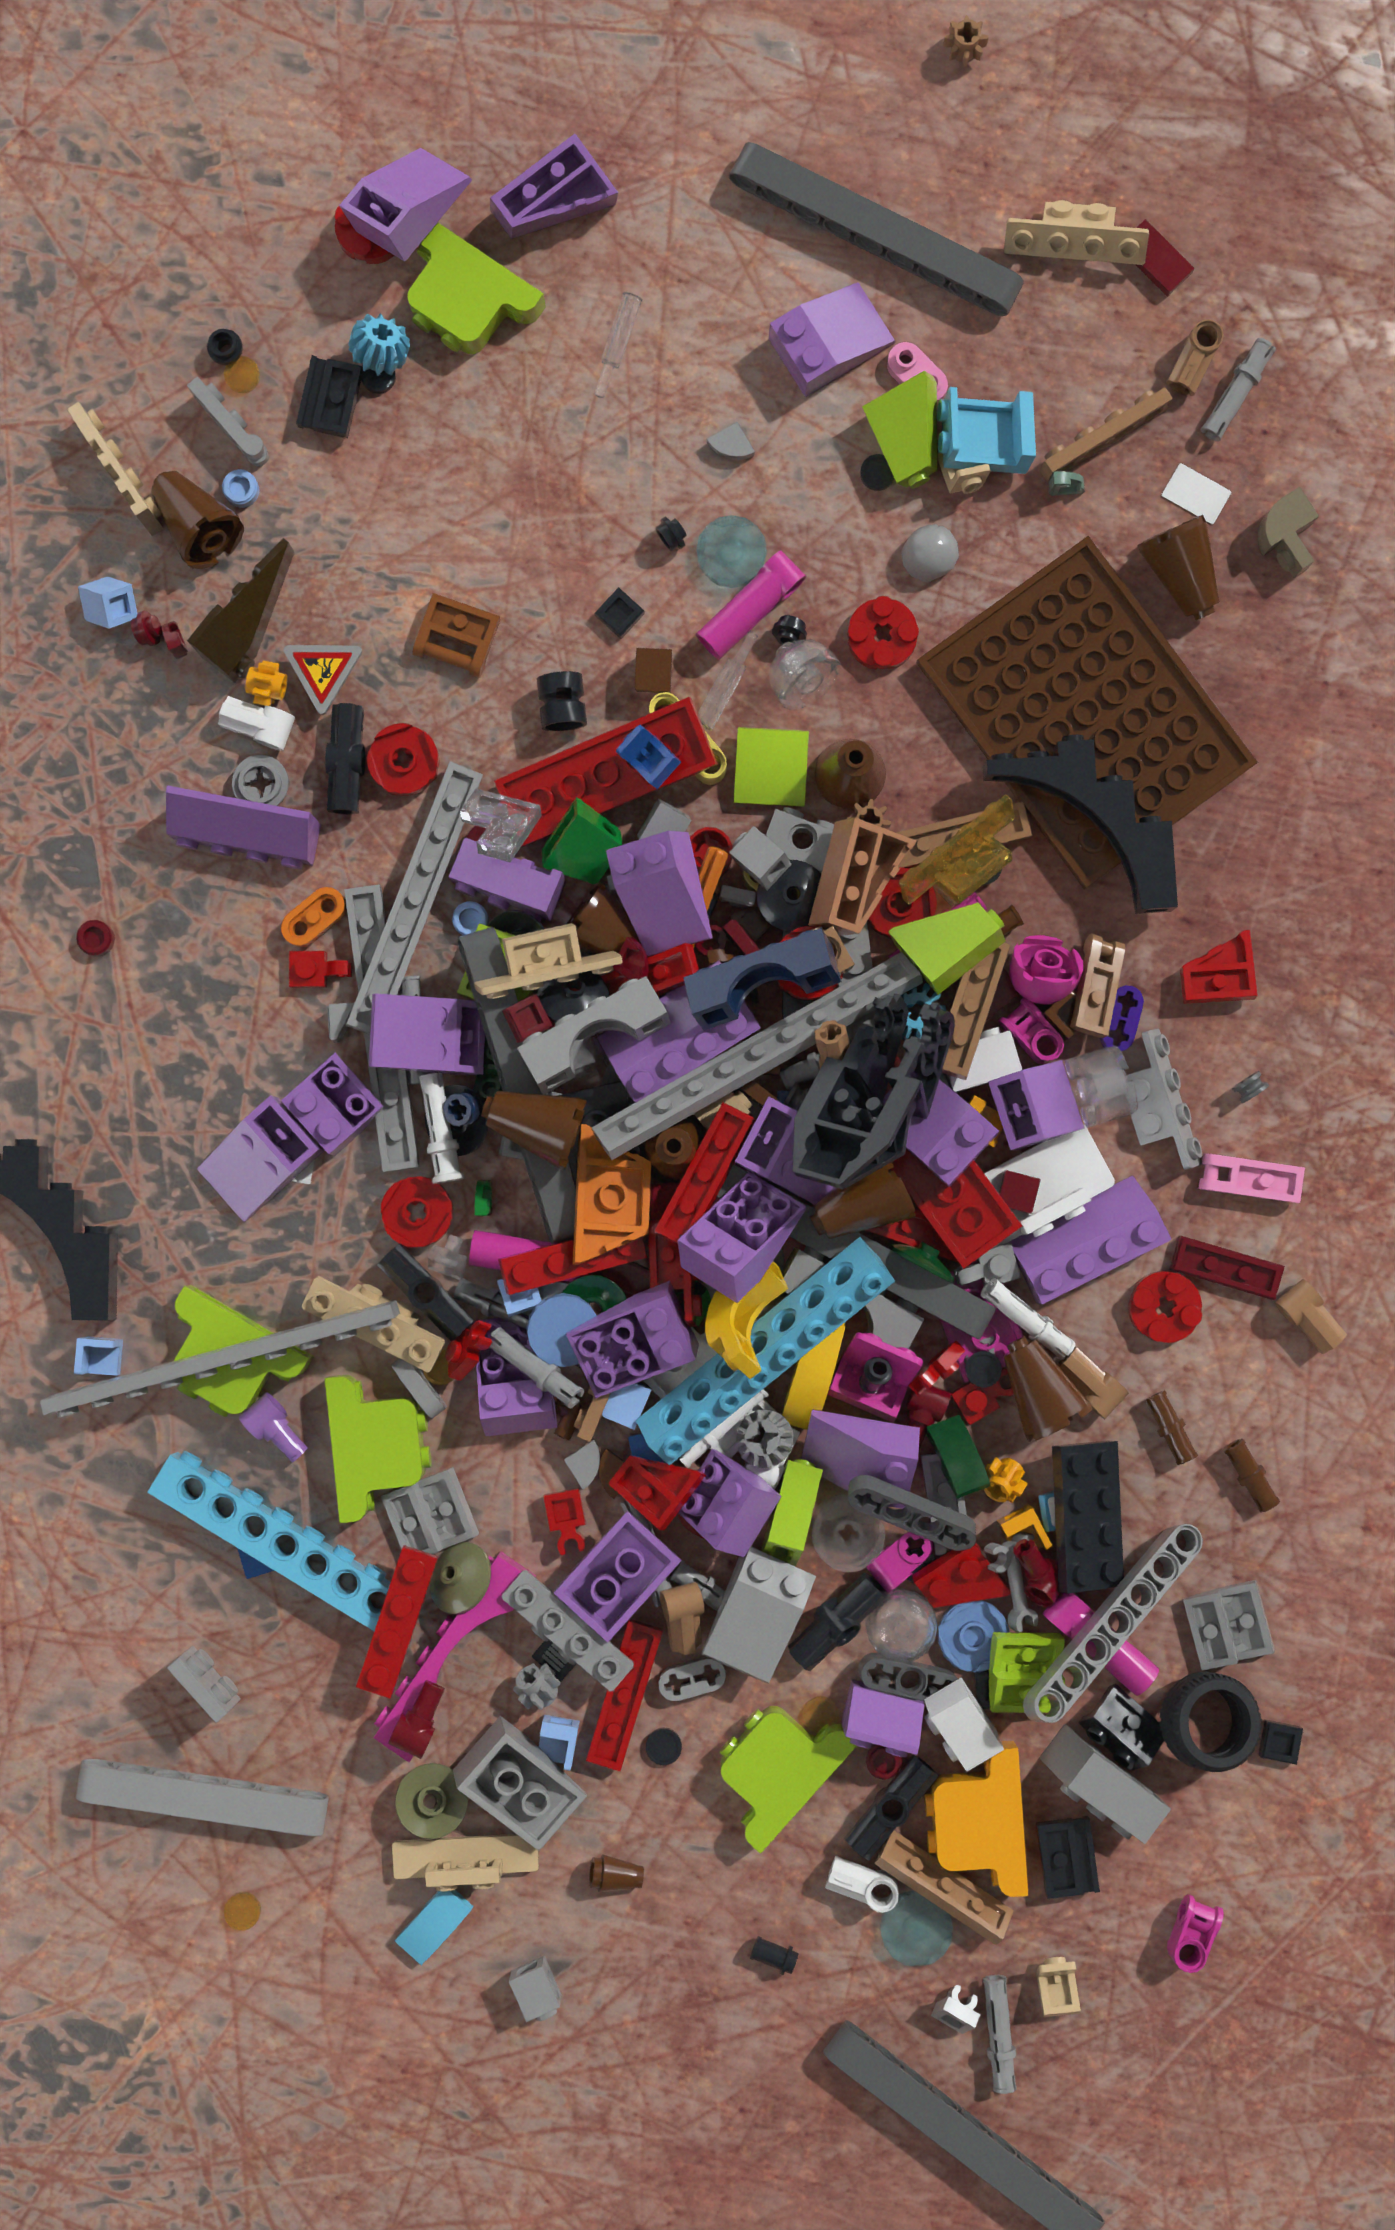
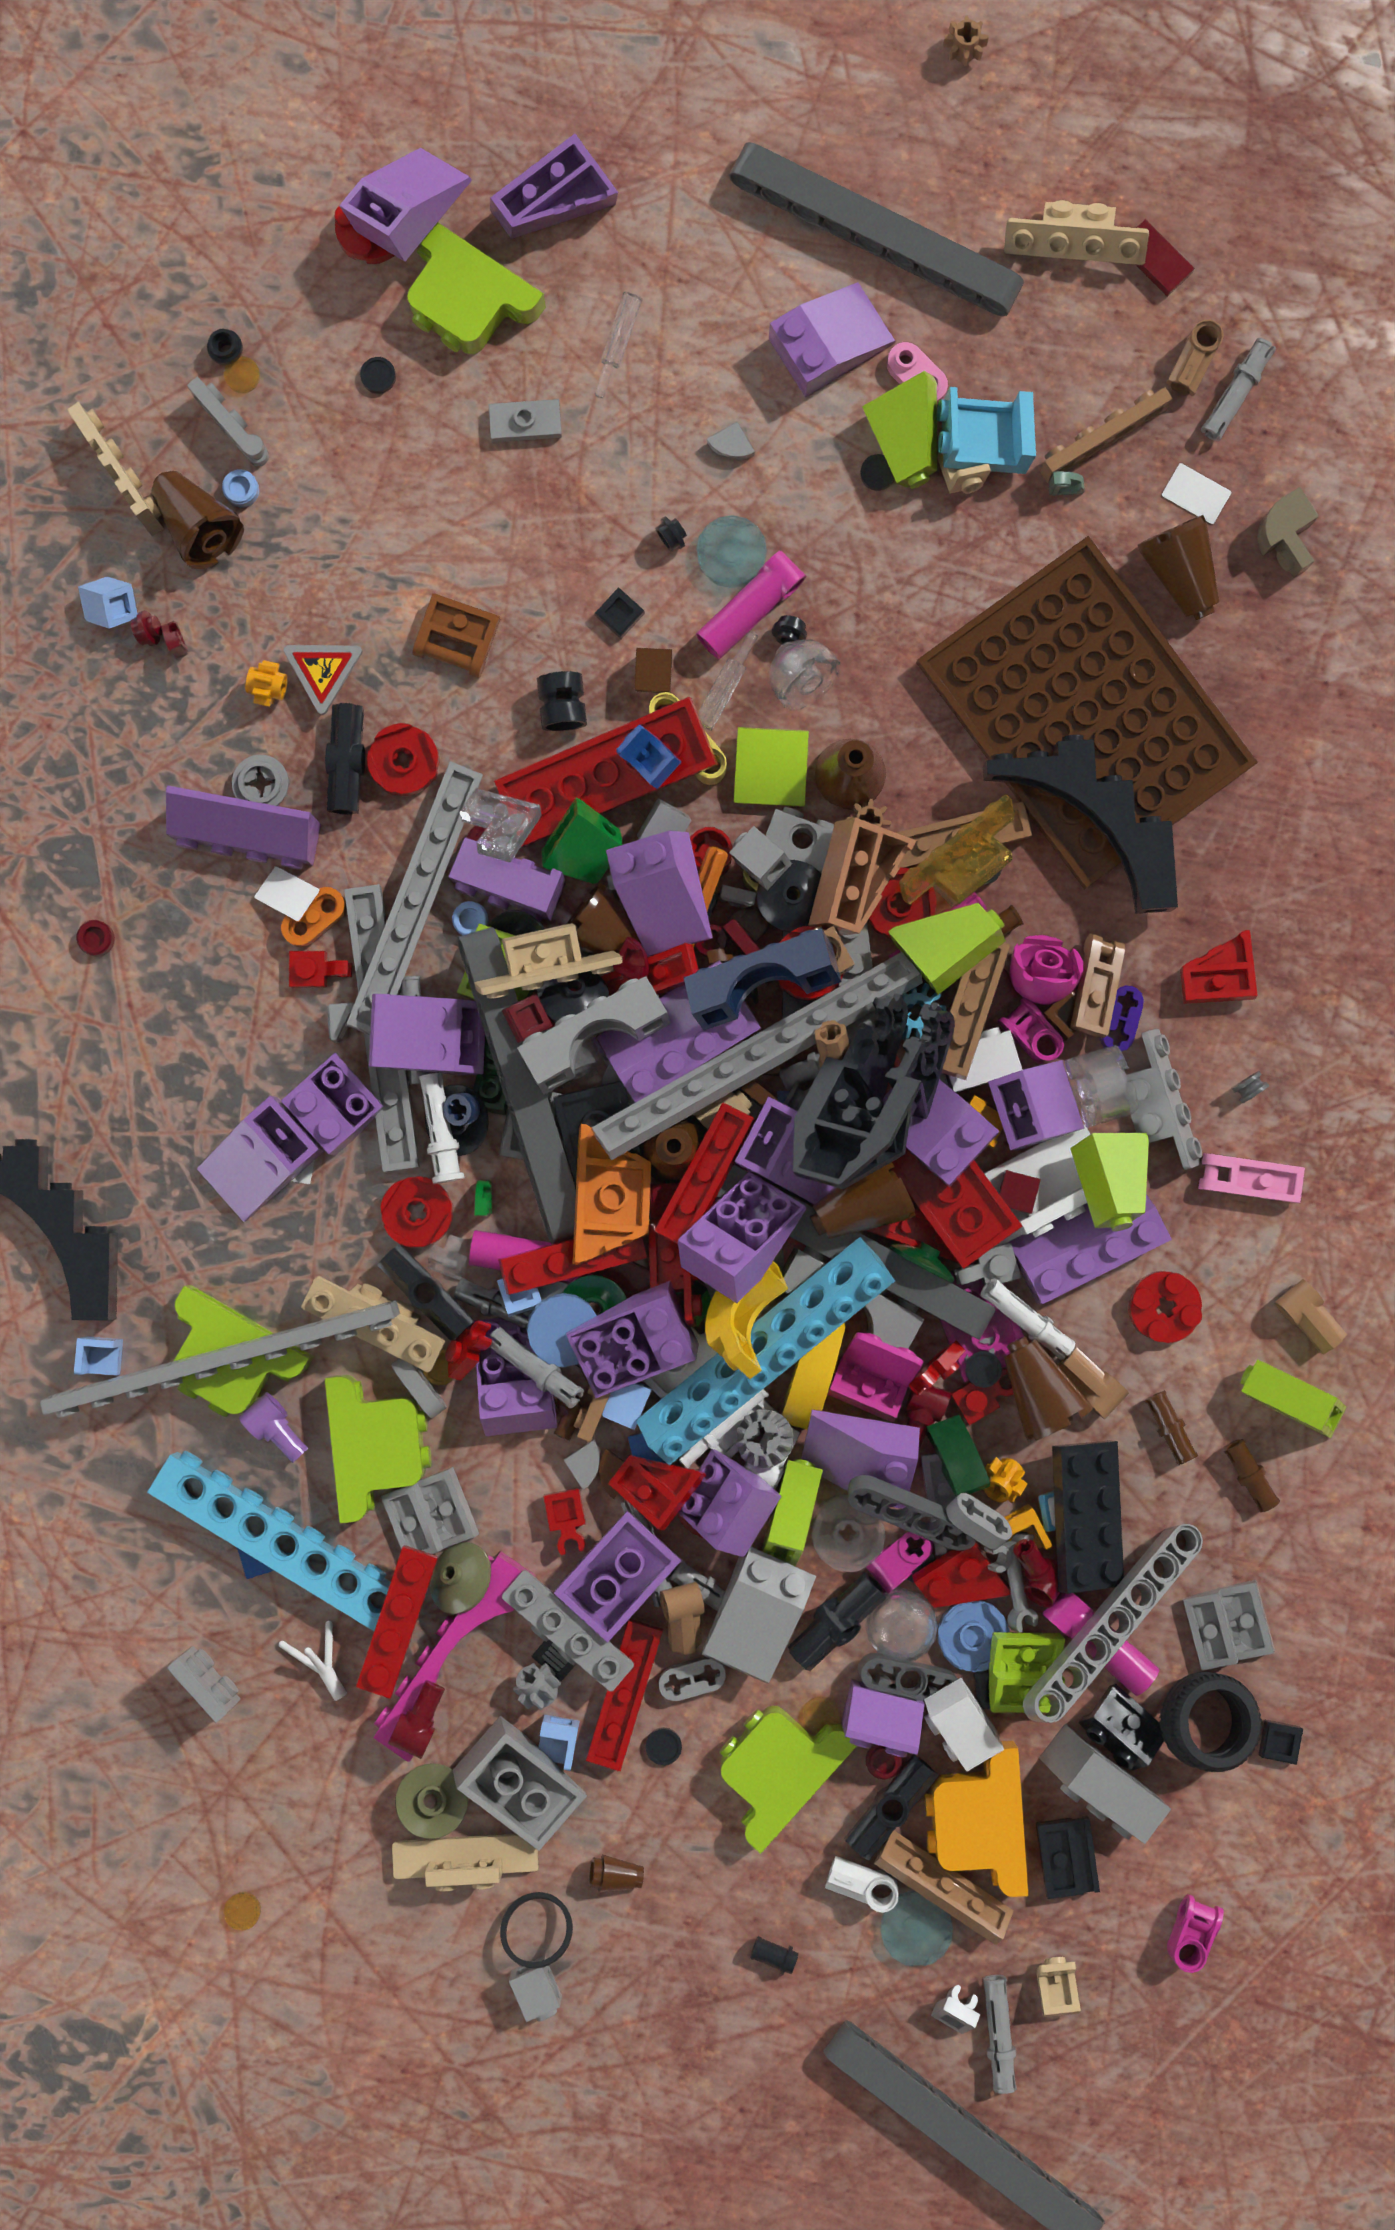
light grey beam [76,1759,329,1836] -> none
dark brown wedge [187,538,295,683] -> none
white piece [218,696,295,751] -> none
black plate [296,355,363,438] -> none
medium azure gear [348,313,410,376] -> none
medium azure slope [395,1890,474,1966] -> none
reddish brown cone [481,1091,587,1170] -> none
red plate [847,596,919,670] -> none
black pin [859,1357,892,1394] -> none
light grey hair [901,524,959,582] -> none
dark red tile [1169,1236,1285,1300] -> none
none -> white sticker [254,866,320,921]
none -> white plant [278,1620,347,1701]
none -> light grey plate [489,399,562,443]
none -> black piece [500,1892,573,1969]
none -> light grey beam [946,1493,1012,1549]
none -> lime slope [1070,1133,1149,1232]
none -> lime slope [1240,1359,1347,1439]

